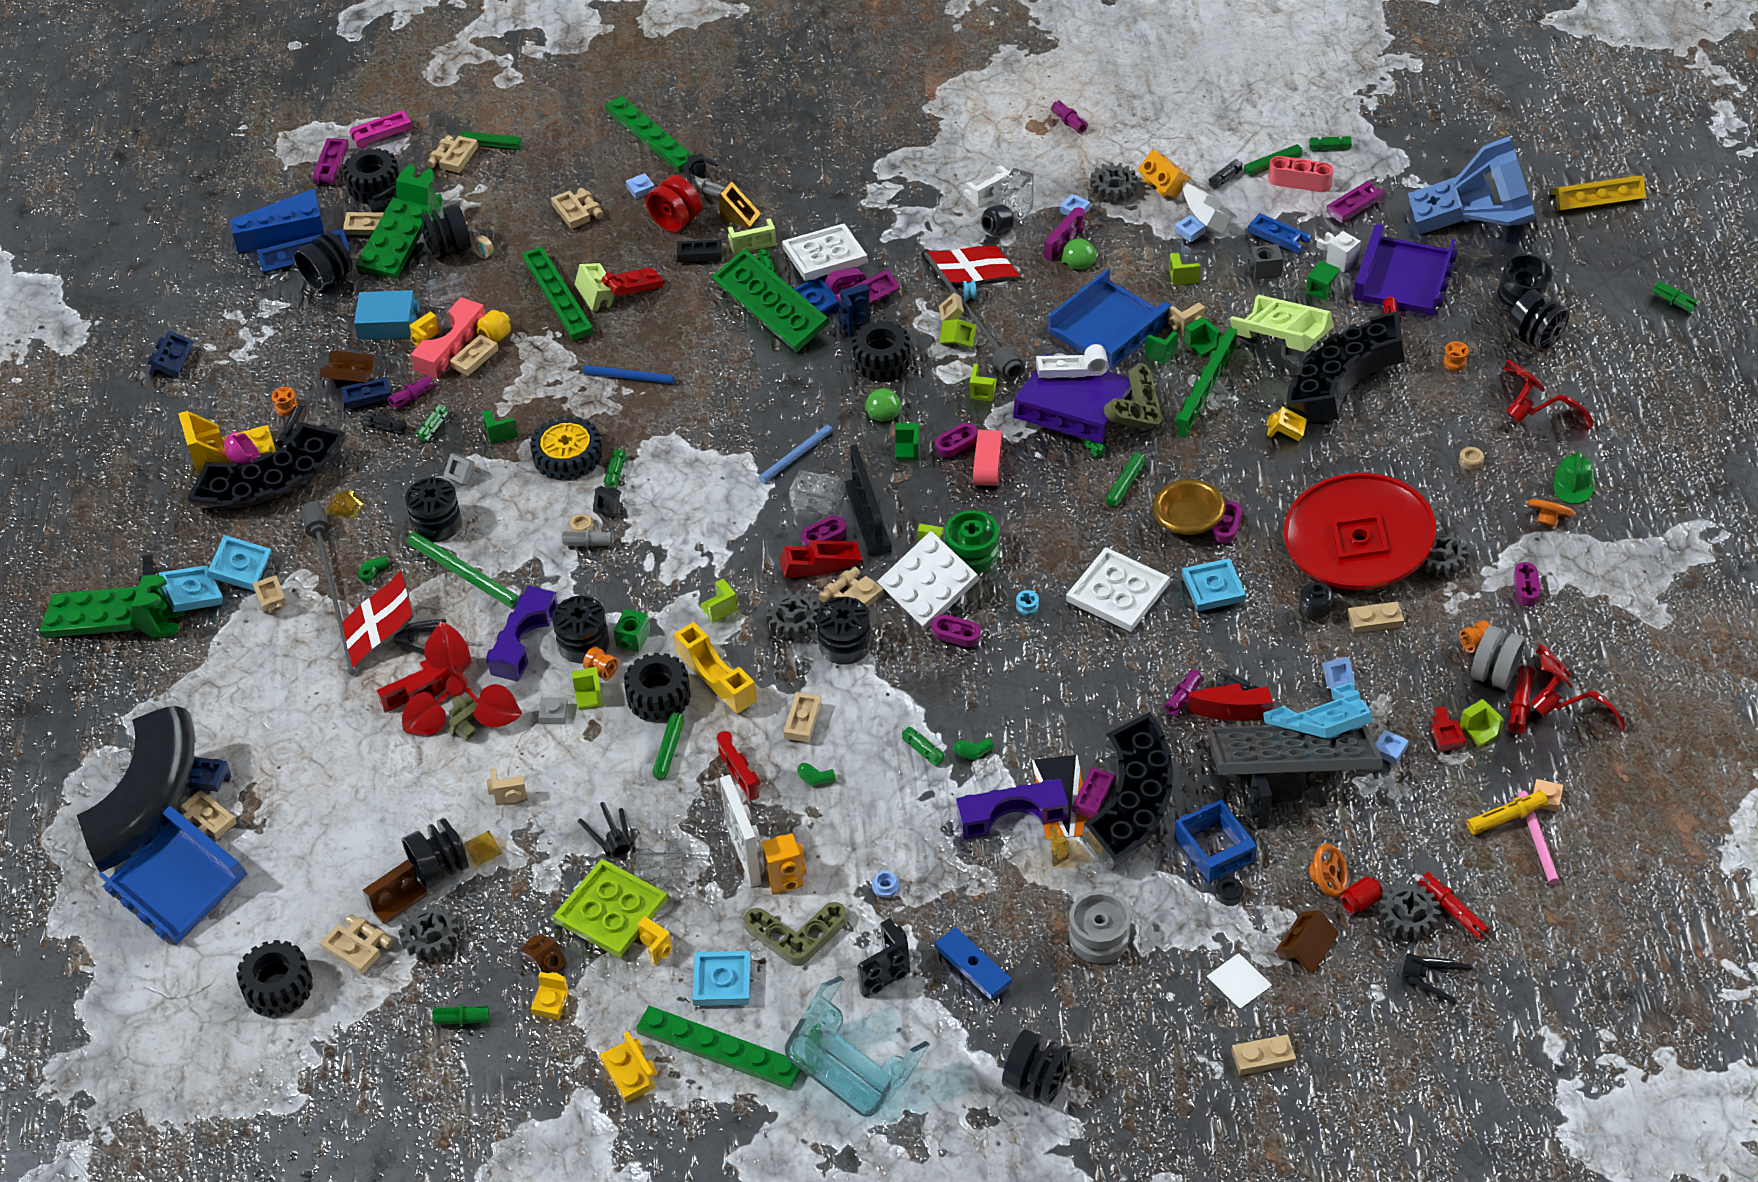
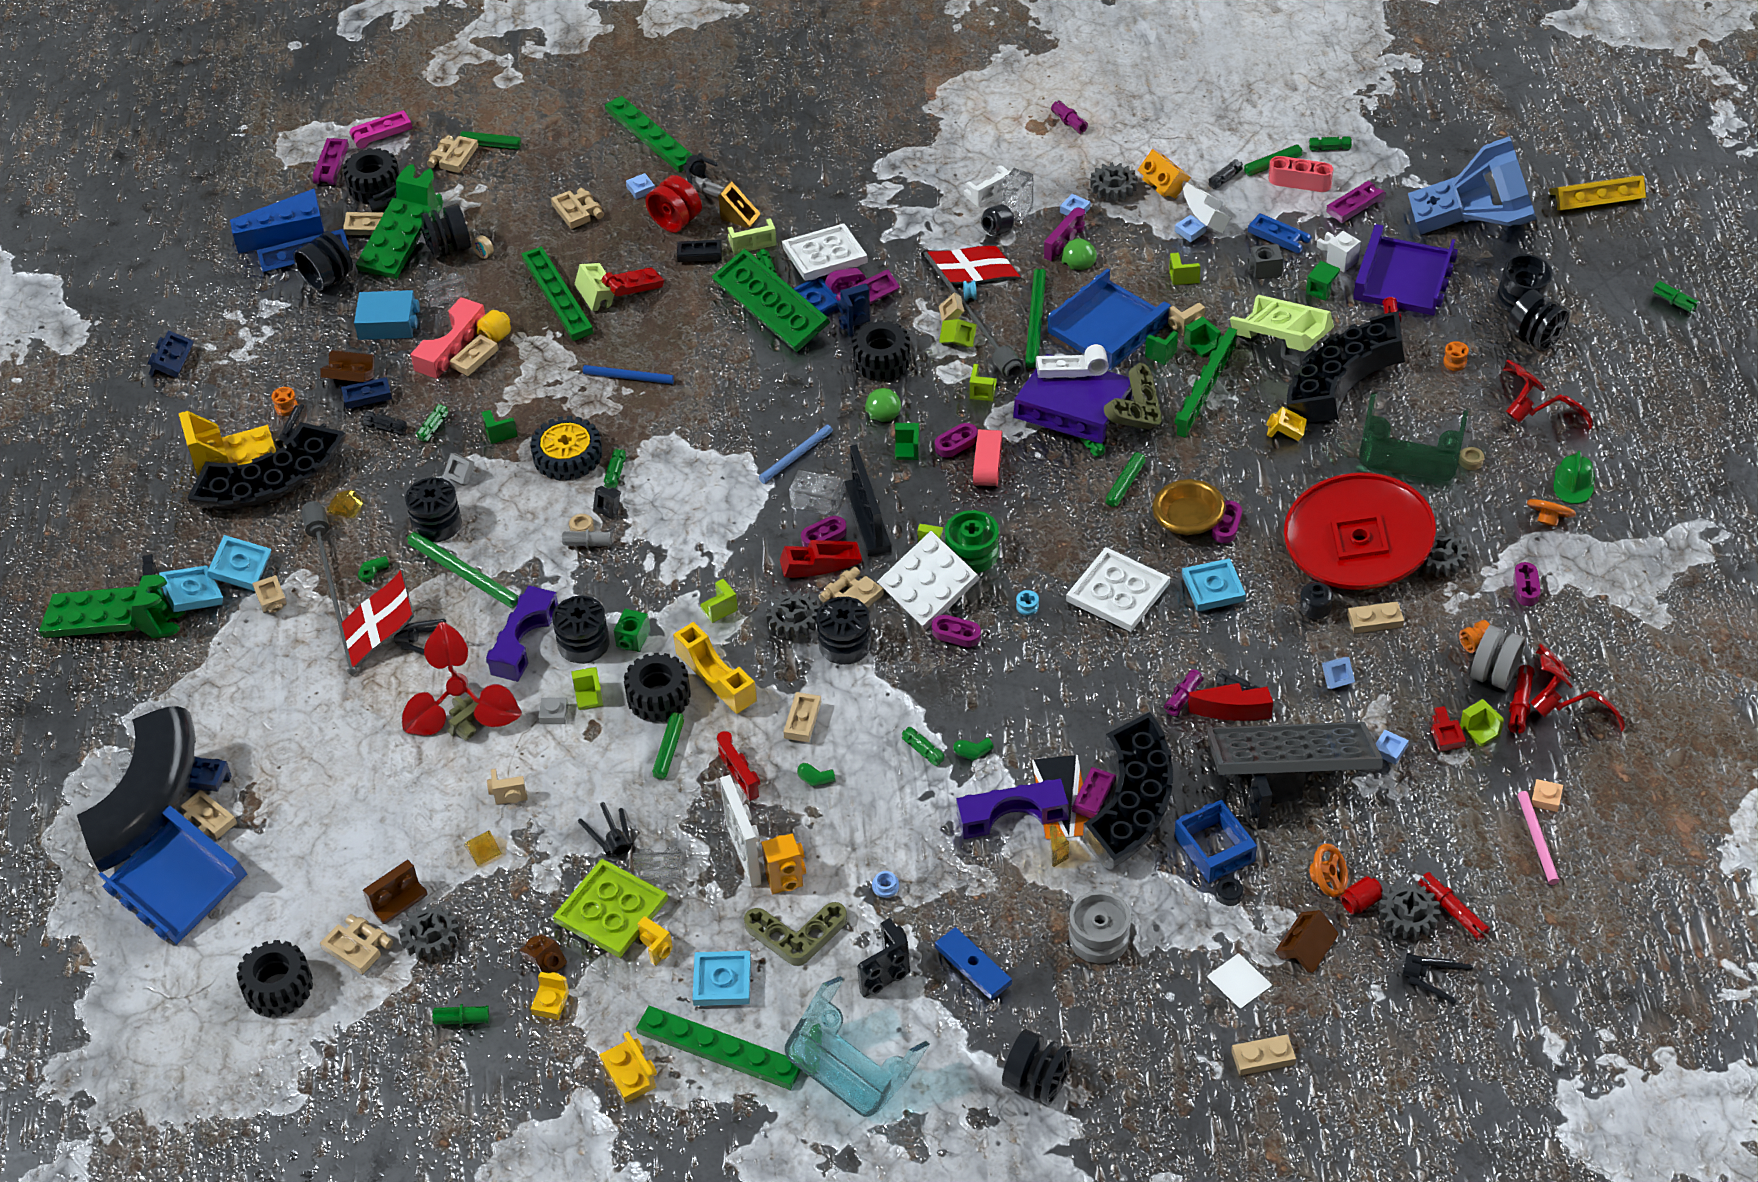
dark pink hair [224,431,260,465] -> none
red slope [376,644,472,713] -> none
magenta pin [387,375,434,410] -> none
black wheel [401,818,469,889] -> none
yellow bracket [409,311,440,347] -> none
orange wheel [583,646,619,680] -> none
medium azure wing [1263,682,1372,738] -> none
yellow pin [1466,790,1549,836] -> none
none -> green axle [1025,268,1046,369]
none -> clear green windscreen [1359,391,1470,481]

